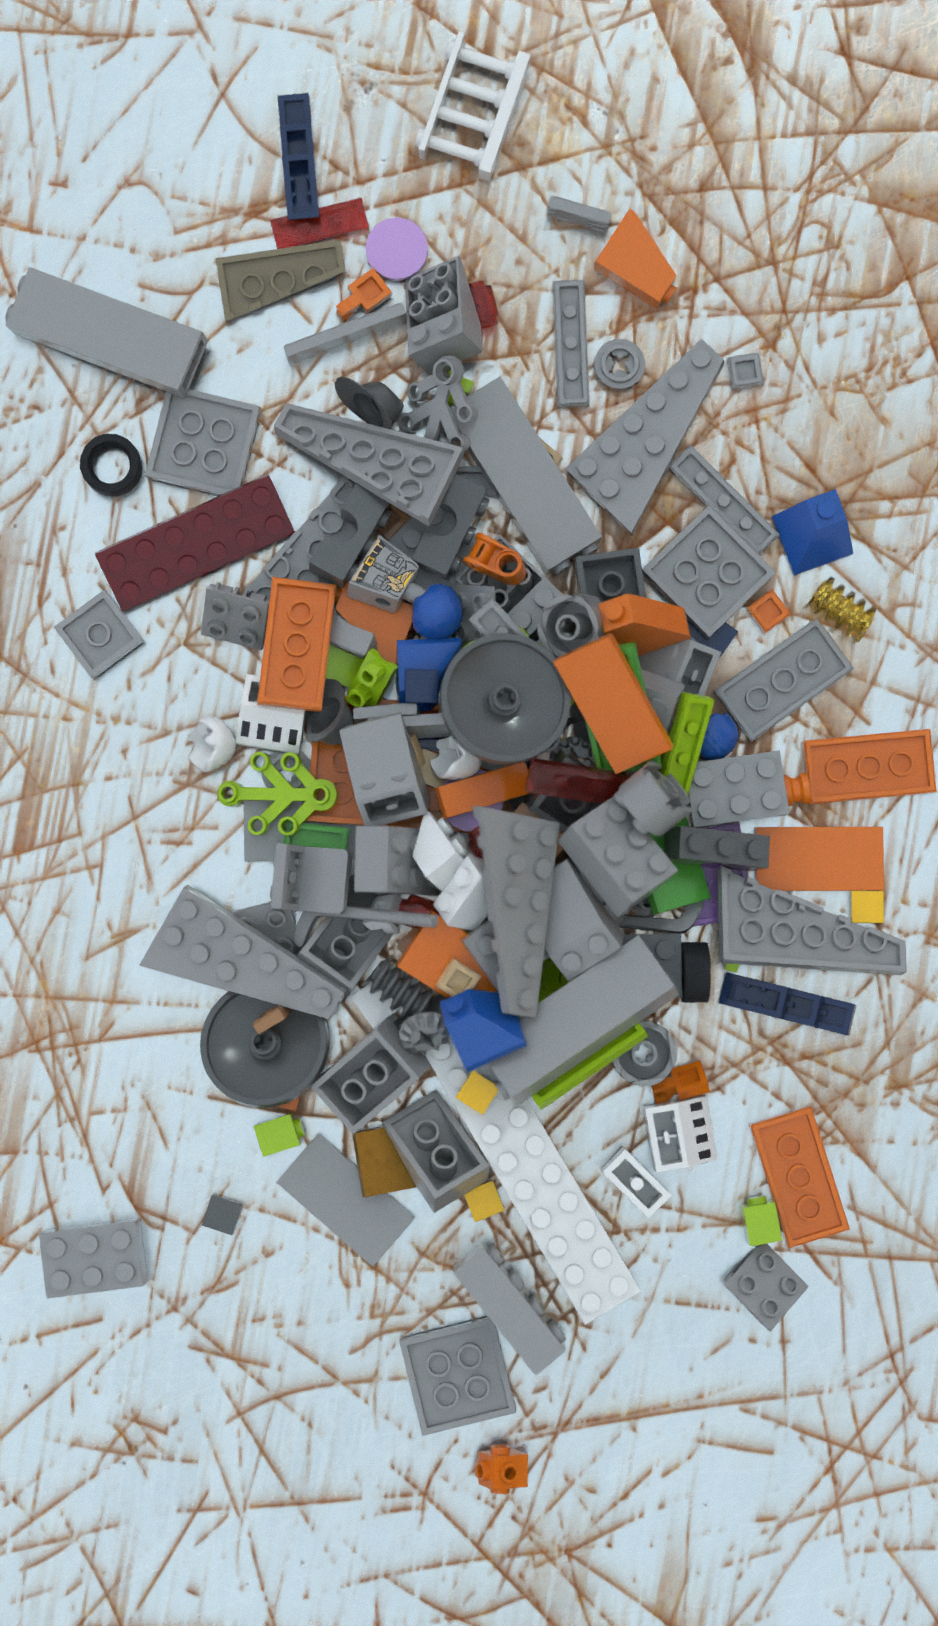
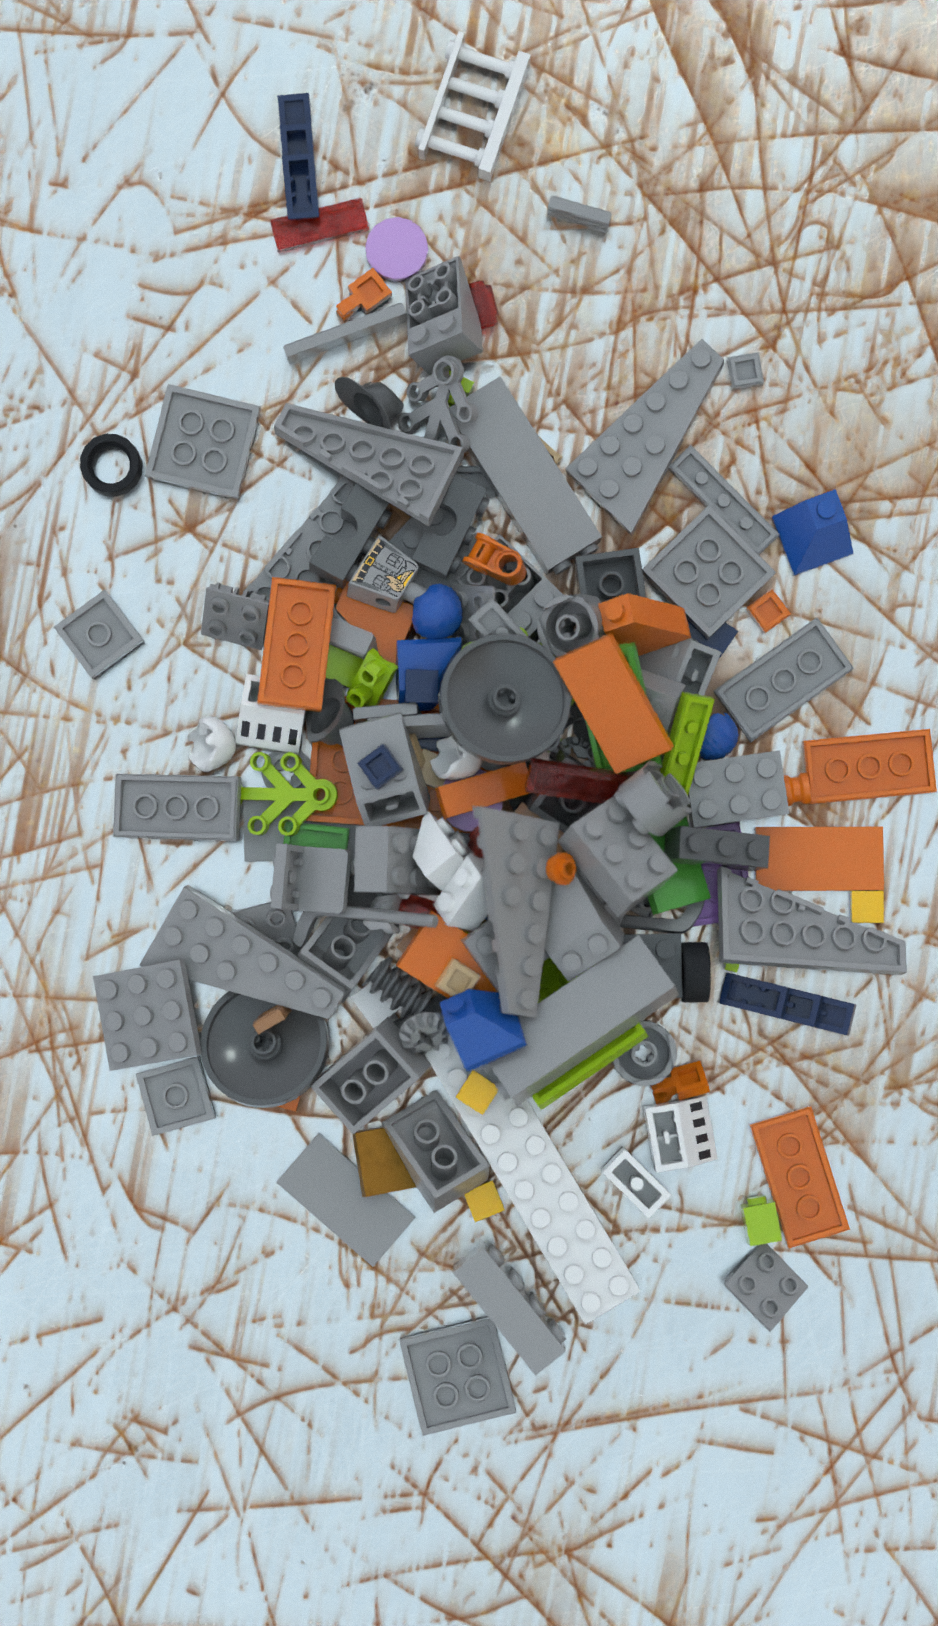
light grey brick [5,267,209,398] -> none
light grey brick [39,1217,148,1299] -> none
dark red plate [95,474,295,612] -> none
dark grey tile [202,1194,243,1235] -> none
dark tan wing [215,240,346,323] -> none
lime brick [253,1112,305,1157] -> none
orange brick [475,1444,528,1494] -> none
light grey tile [553,280,590,408] -> none
orange slope [594,208,677,309] -> none
light grey gear [594,339,645,390] -> none
clear yellow piece [805,576,877,643] -> none
none -> light grey plate [93,959,202,1071]
none -> light grey tile [113,774,241,841]
none -> light grey plate [136,1056,216,1136]
none -> dark blue tile [357,744,404,790]
none -> orange plate [546,852,576,885]

